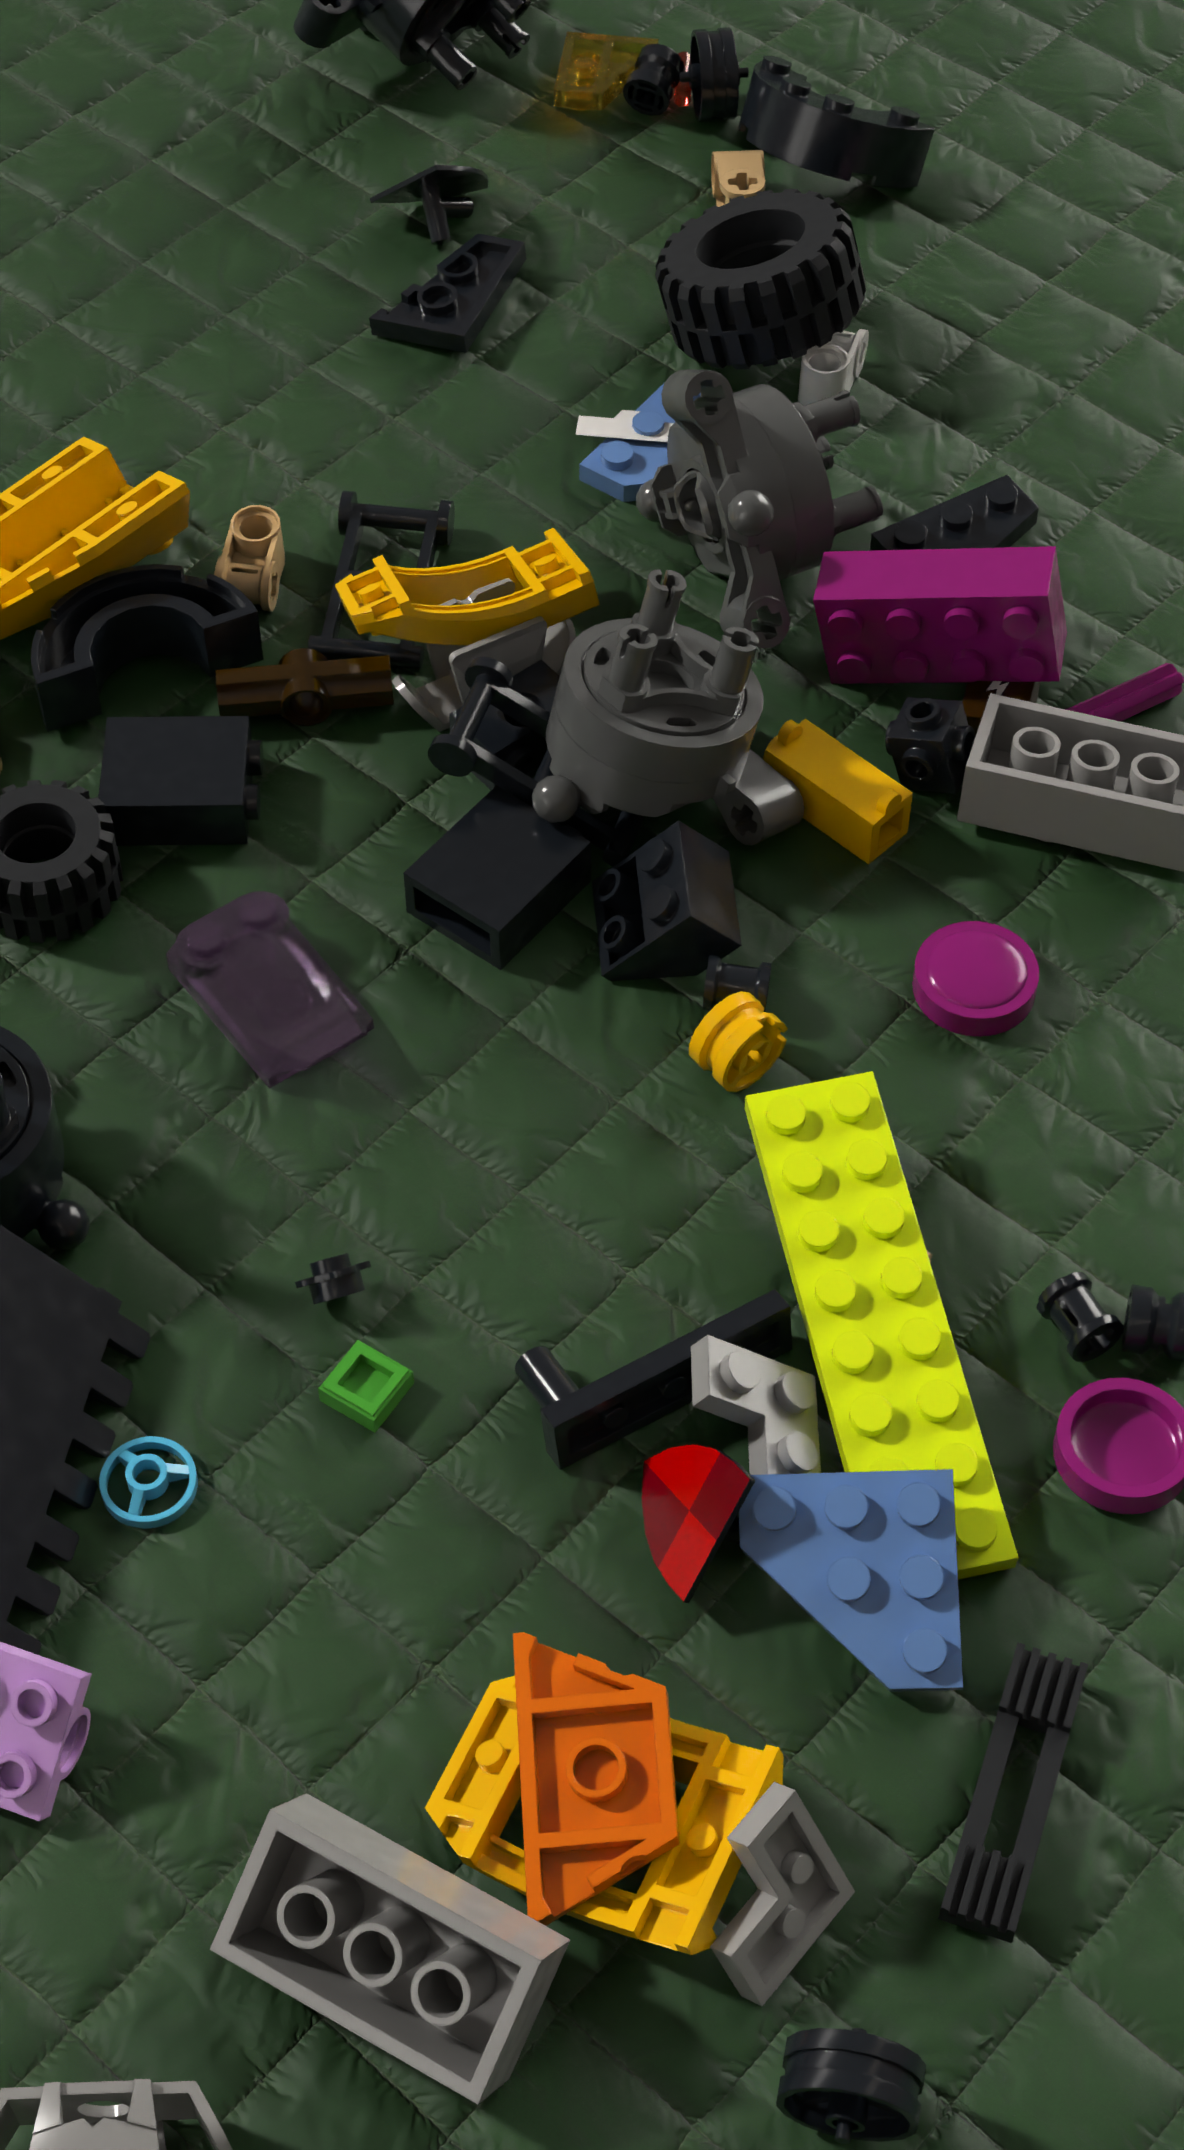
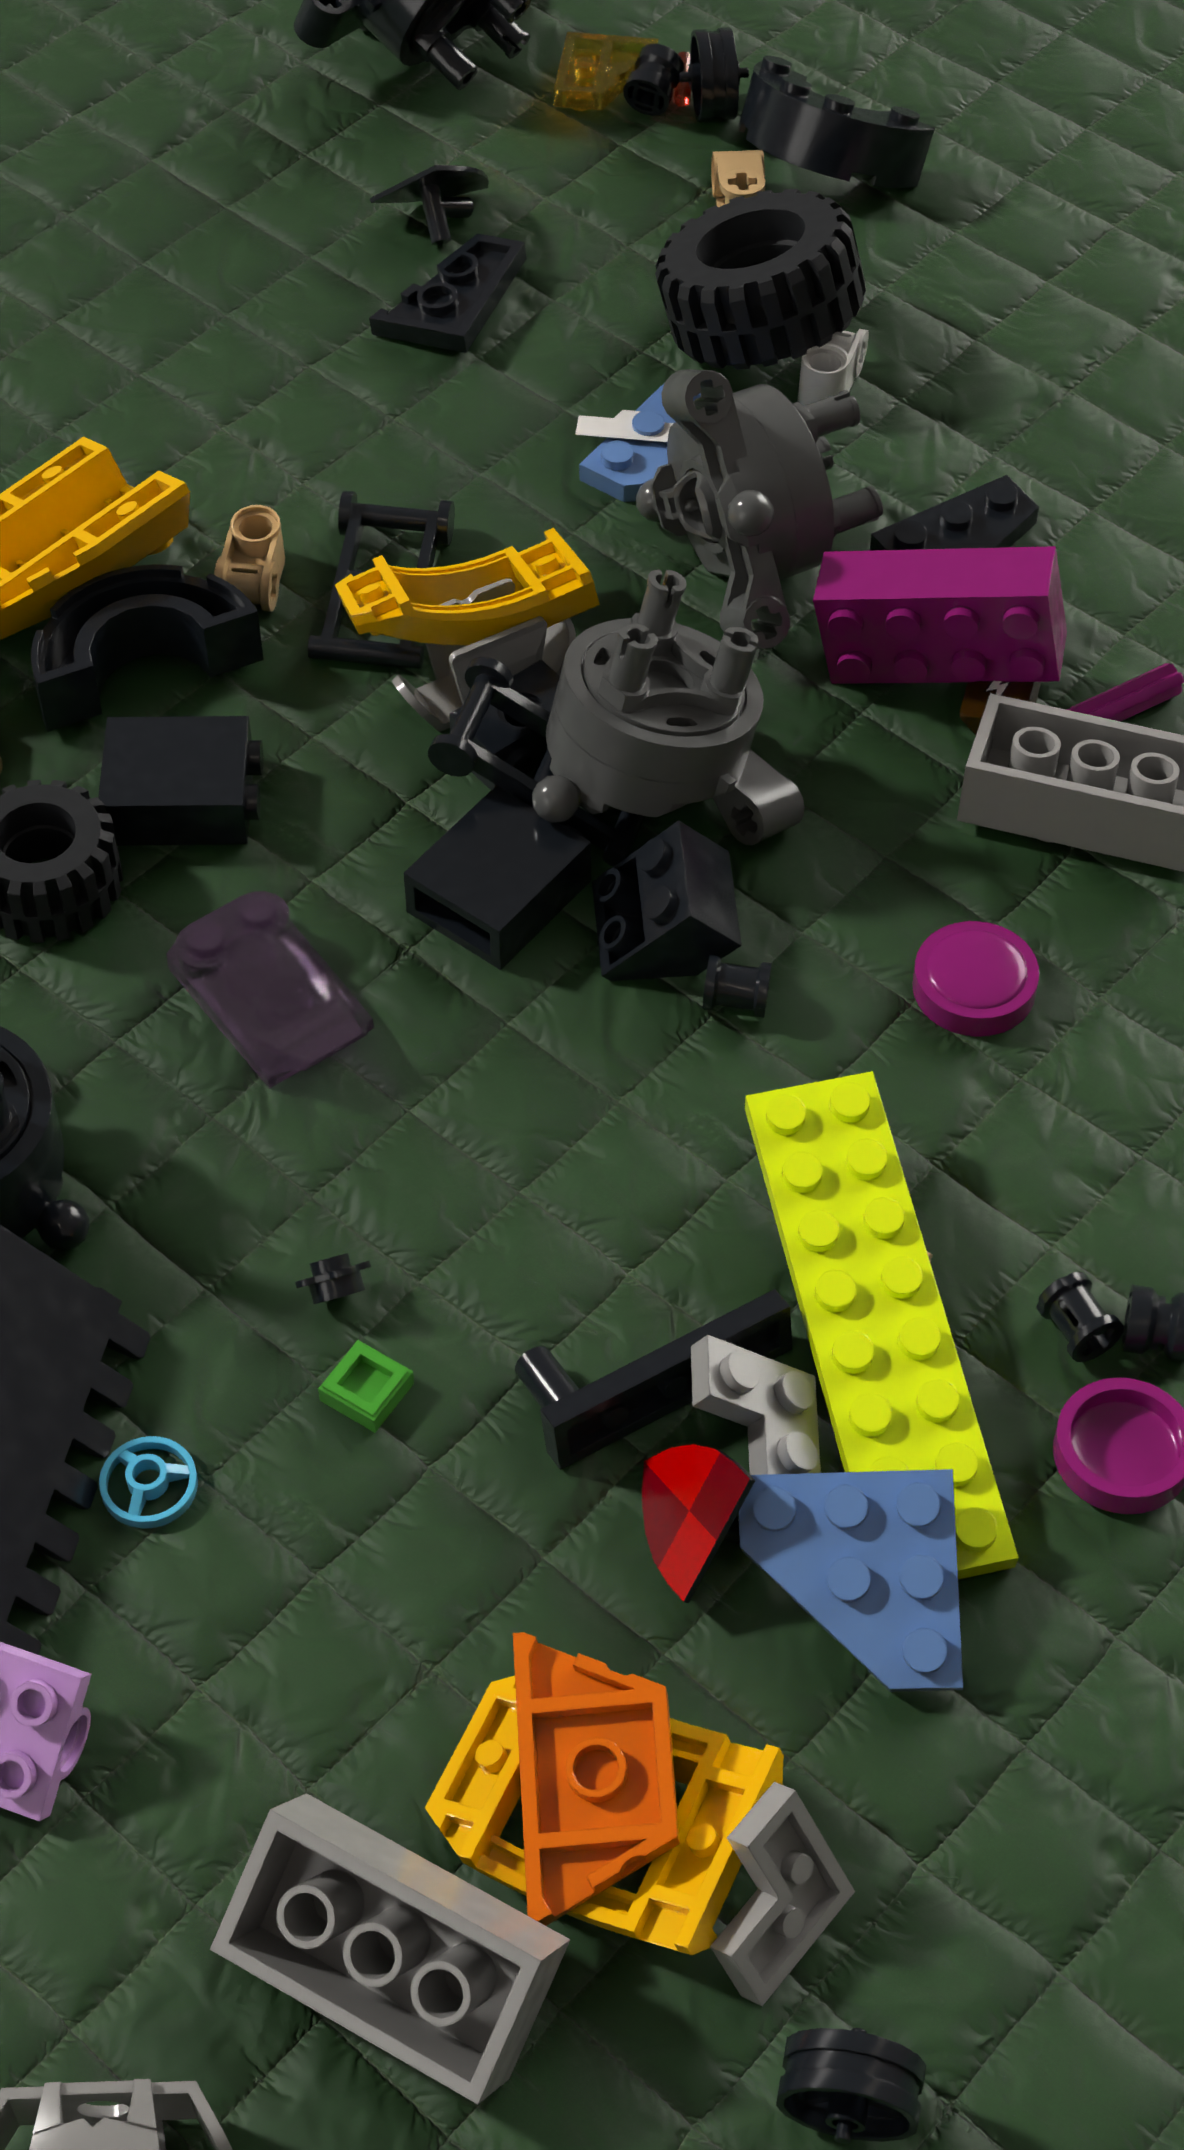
dark brown piece [215,648,394,726] -> none
yellow wheel [689,991,788,1092] -> none
yellow brick [763,718,913,865] -> none
black brick [885,697,976,794] -> none
black container [938,1642,1088,1943] -> none

